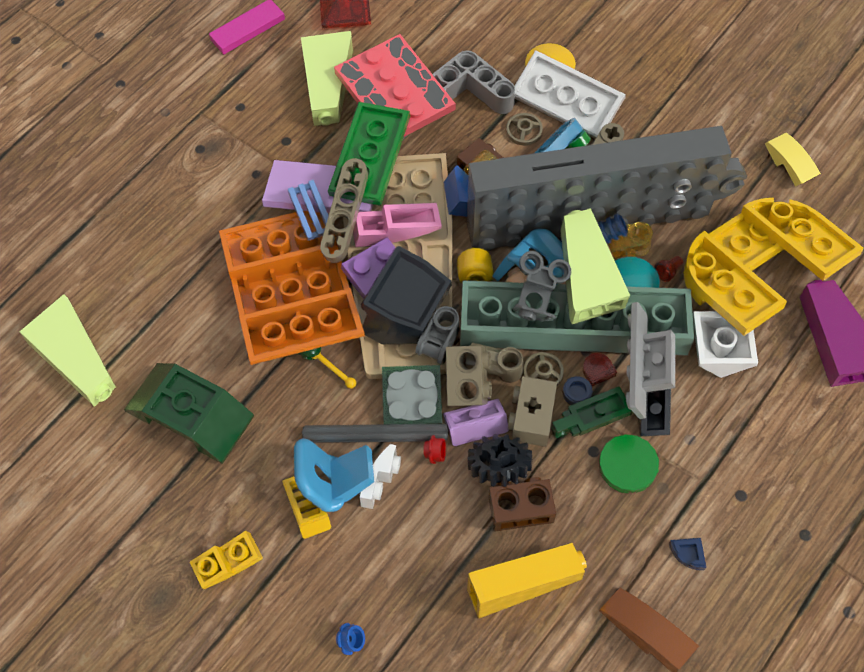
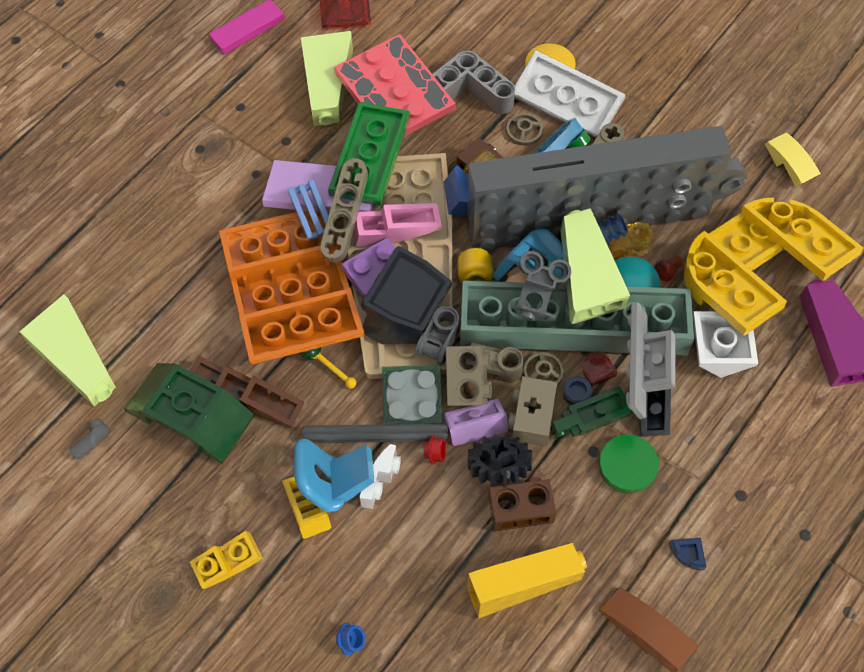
none -> dark grey arm [70,419,109,459]
none -> reddish brown slope [190,355,305,428]

